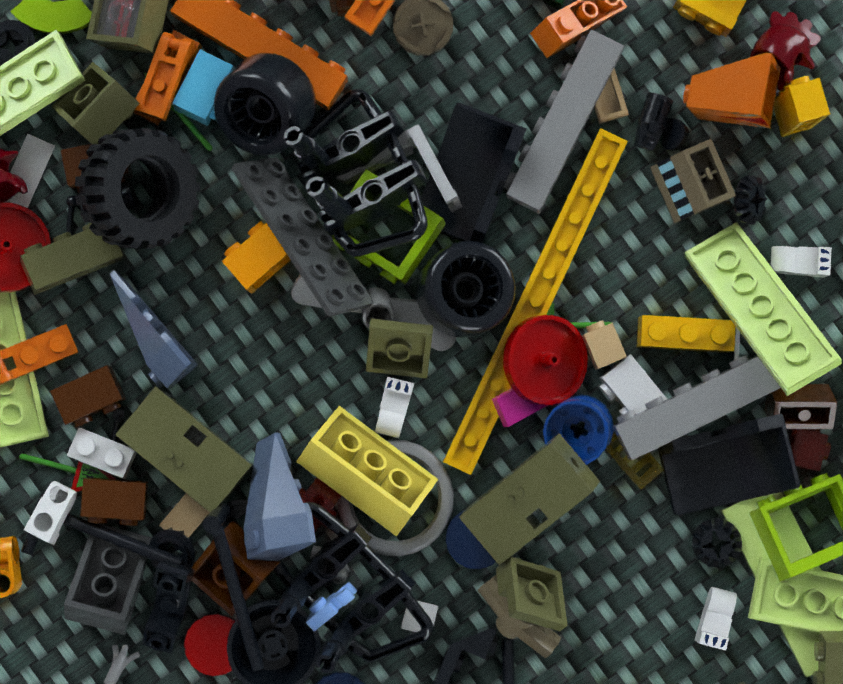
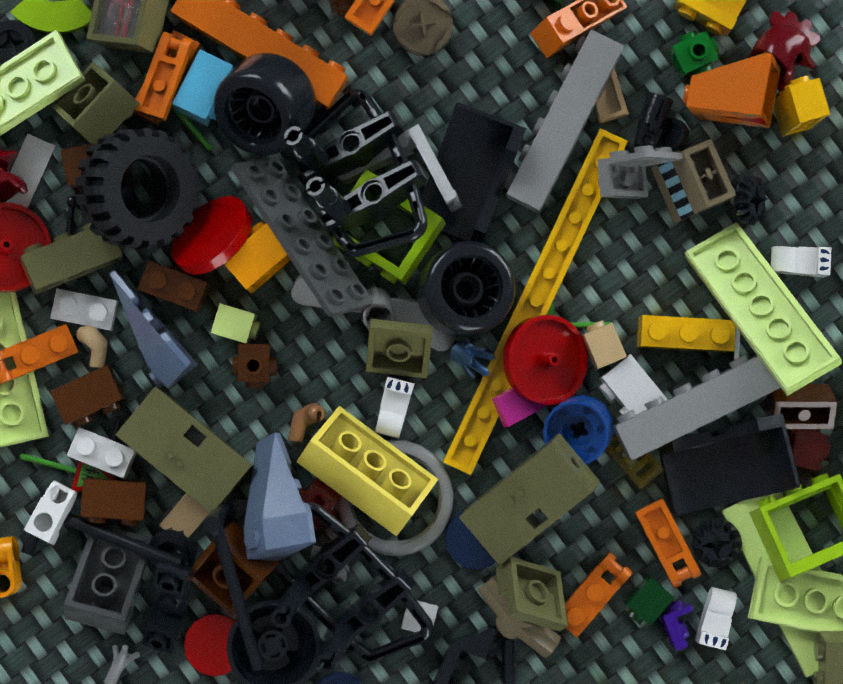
light blue plate [306,582,357,631] -> none
none -> white plate [50,288,119,331]
none -> tan arm [76,325,108,368]
none -> reddish brown brick [138,261,211,313]
none -> red piece [171,196,253,275]
none -> yellowish green brick [211,303,261,344]
none -> reddish brown brick [232,344,277,388]
none -> medium nougat arm [288,403,325,443]
none -> flat silver piece [450,340,495,379]
none -> orange plate [565,552,633,638]
none -> light grey bracket [597,145,683,199]
none -> dark green brick [624,575,675,626]
none -> orange plate [634,498,702,589]
none -> dark purple bracket [659,600,693,651]
none -> green brick [668,30,720,79]

